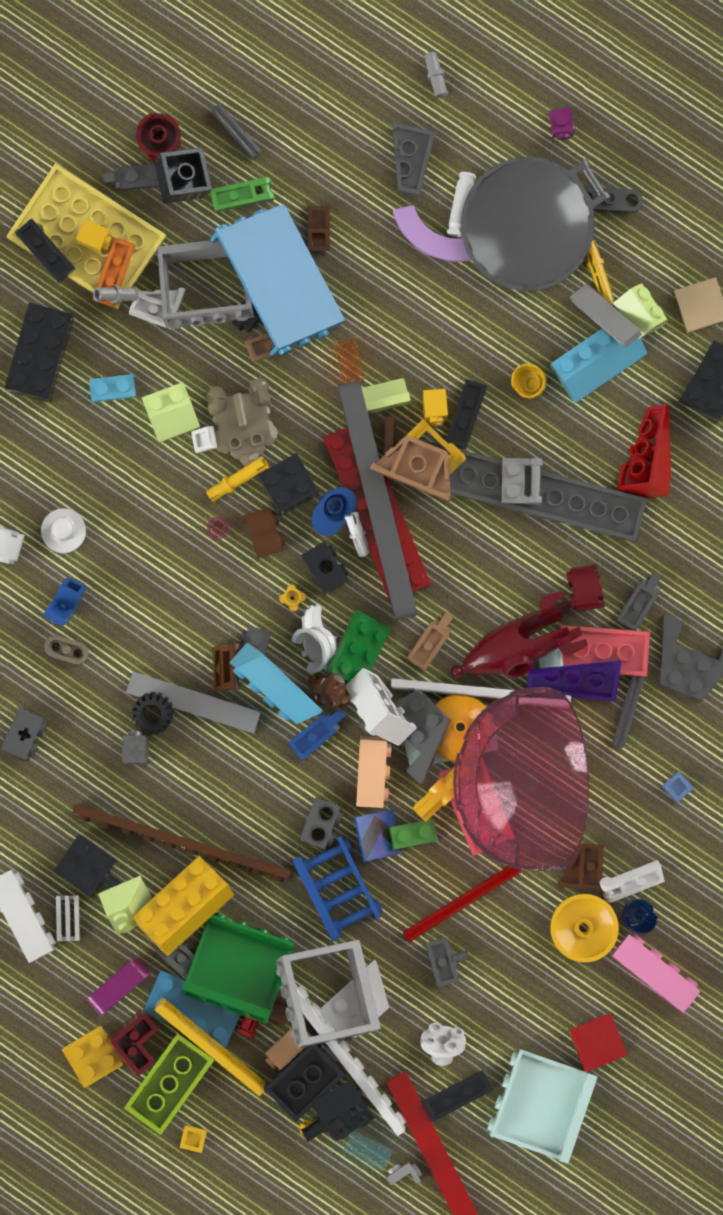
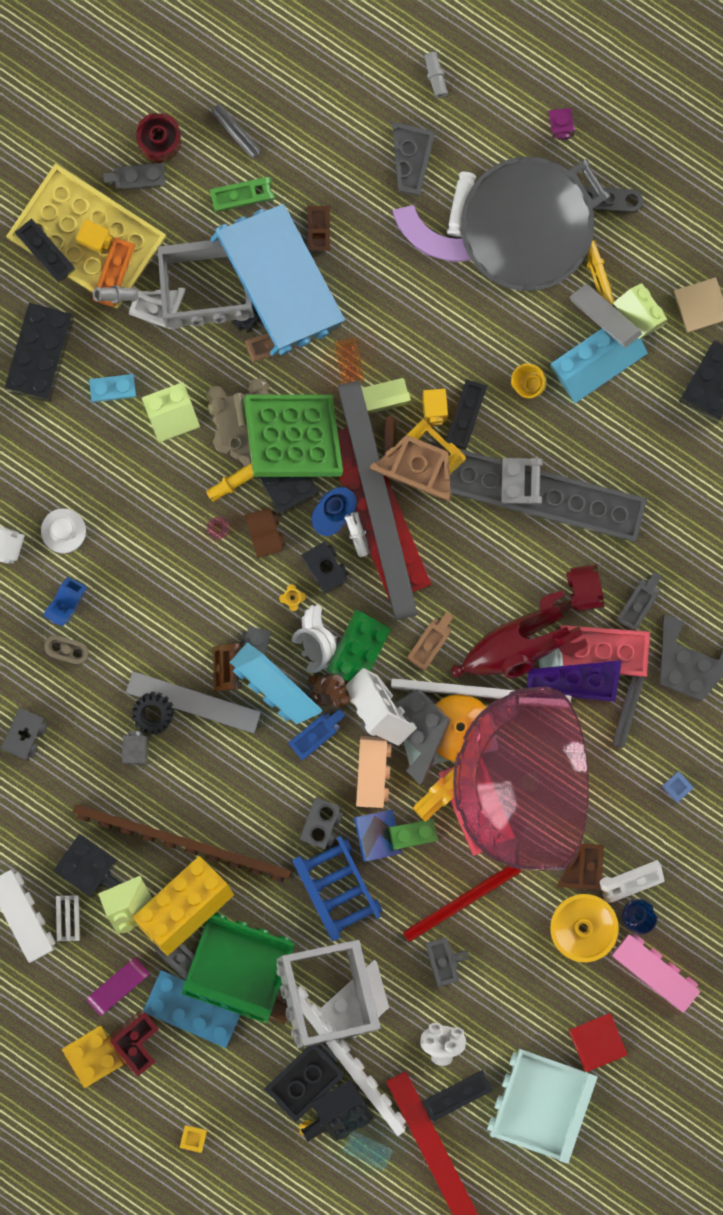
lime brick [124,1032,214,1135] -> none
black brick [154,148,212,204] -> none
yellow tile [155,997,266,1096] -> none
white tile [191,426,217,453] -> none
red bush [236,1017,260,1039] -> none
medium nougat brick [265,1027,313,1070] -> none
light grey bracket [386,1161,422,1185] -> none
red wedge [616,404,671,498] -> none
none -> bright green plate [244,395,343,477]

